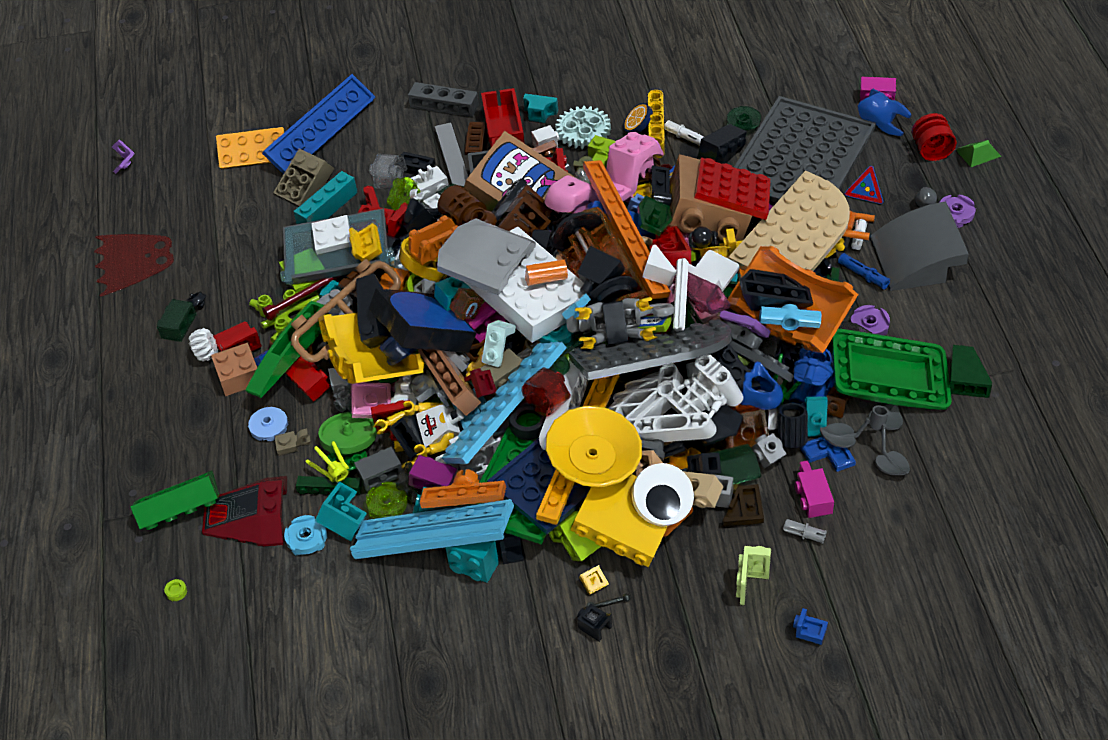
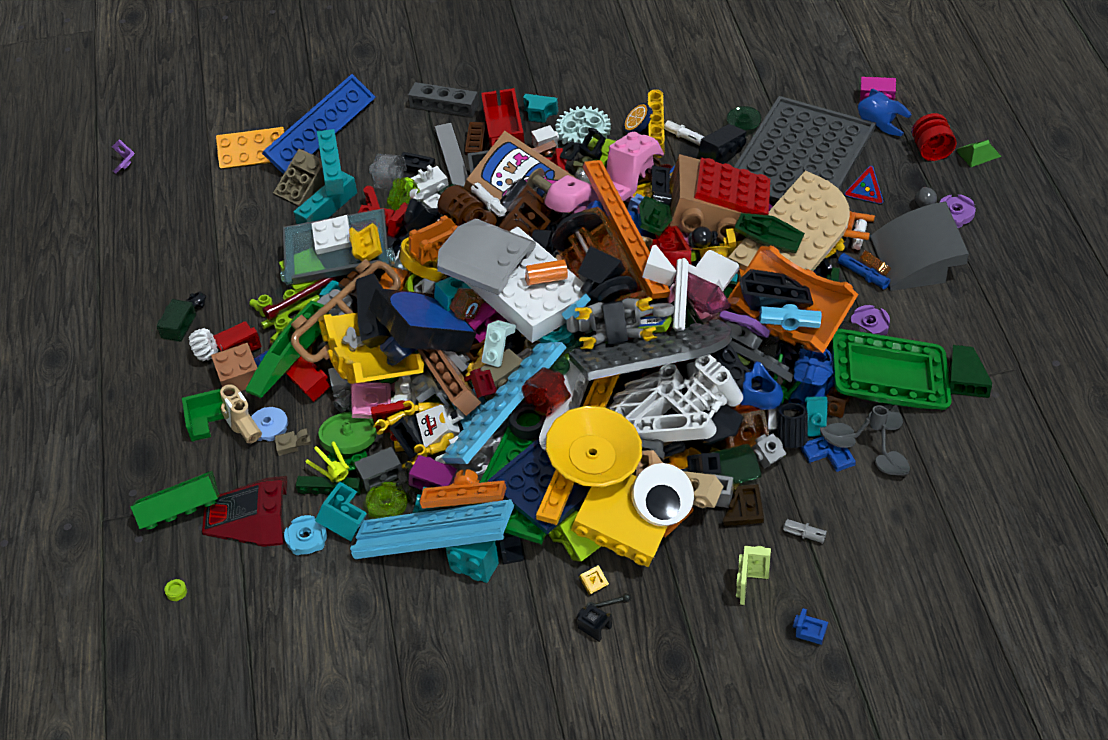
clear red piece [94,234,174,296] -> none
dark pink hinge [795,461,834,518] -> none
none -> green panel [182,389,227,442]
none -> tan connector [220,385,262,443]
none -> teal brick [317,129,345,196]
none -> light grey piece [341,327,365,351]
none -> white axle [471,183,507,217]
none -> dark tan piece [526,168,552,194]
none -> black piece [560,127,606,161]
none -> dark green piece [734,213,805,254]
none -> clear orange beam [860,250,891,276]

